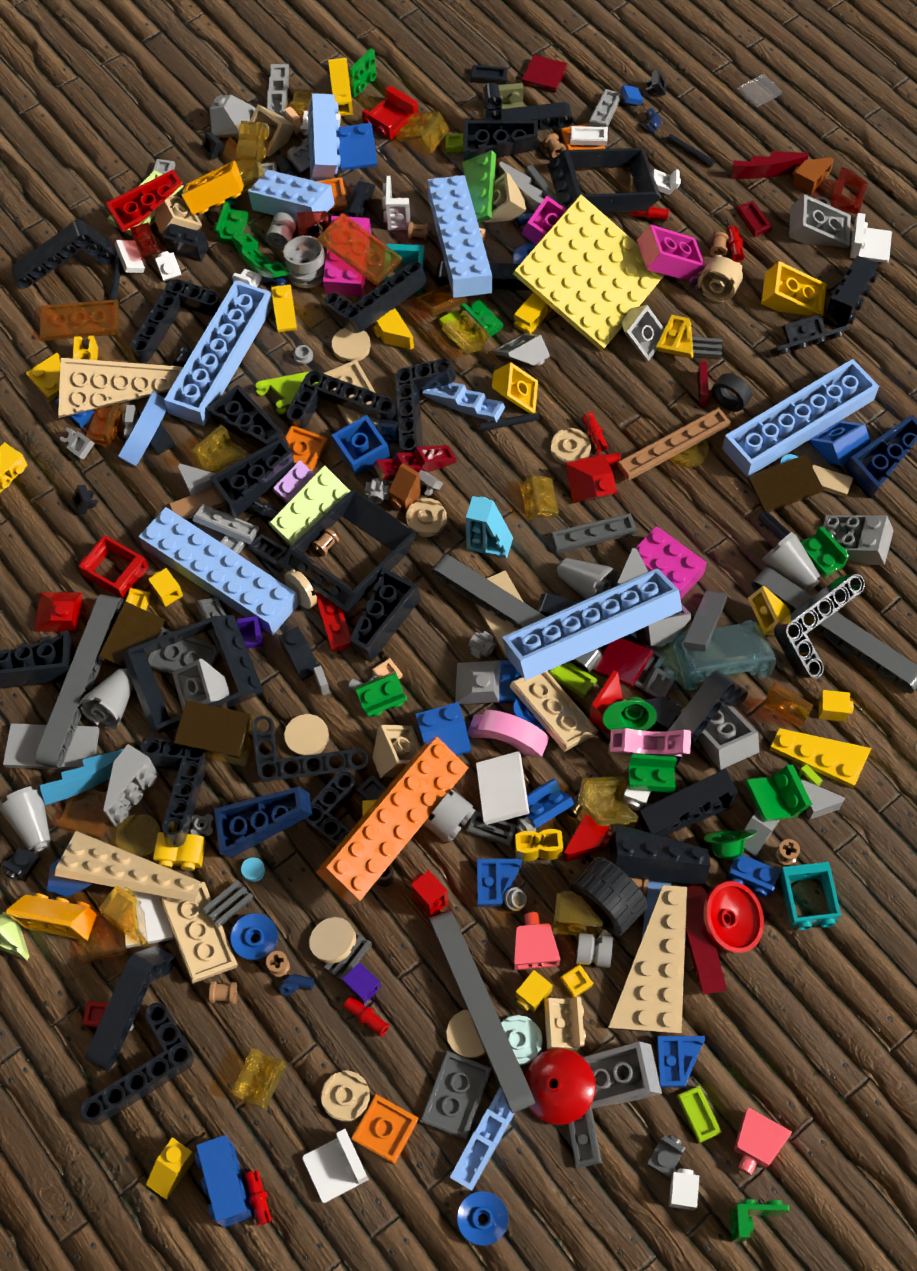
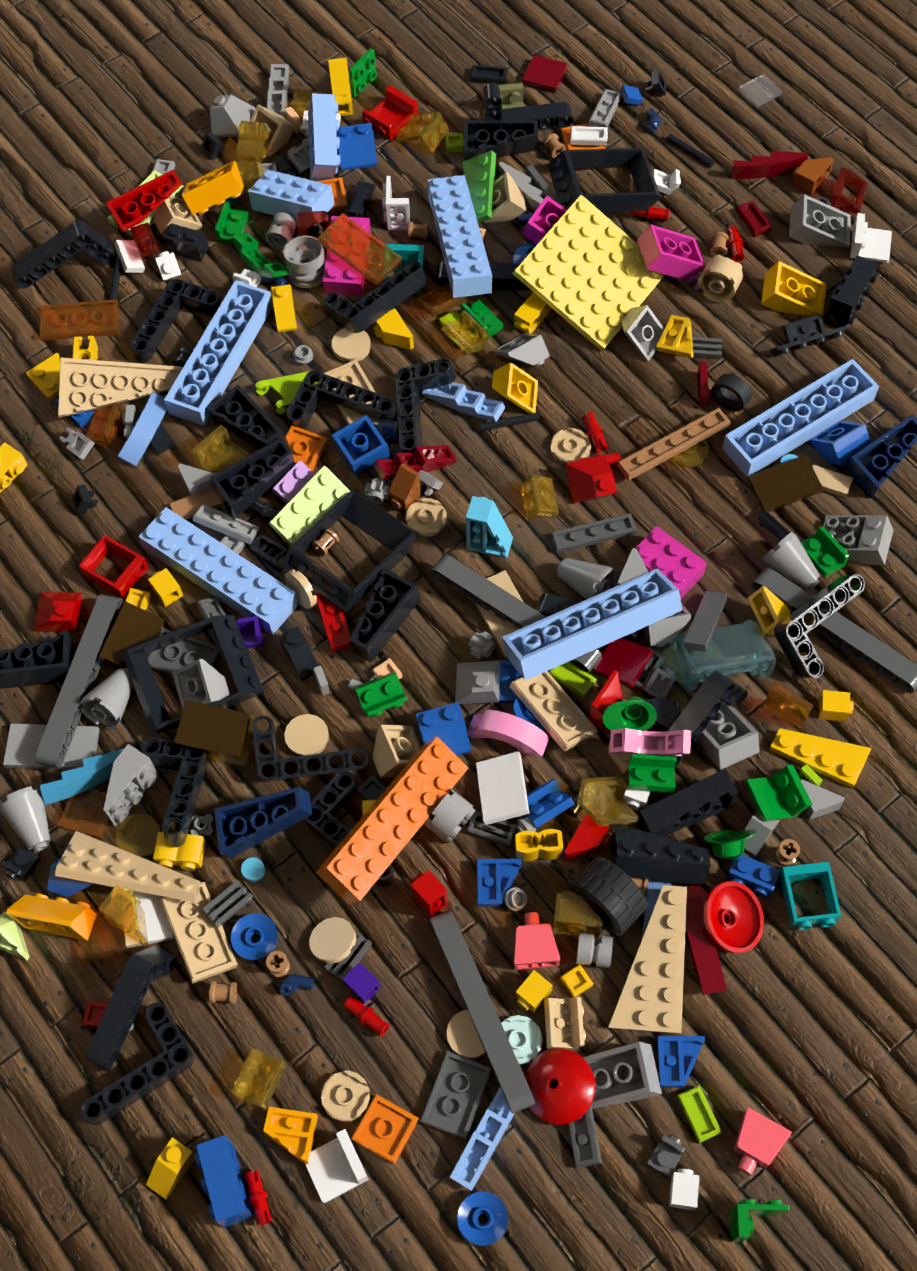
none -> light orange wing [263,1107,318,1164]

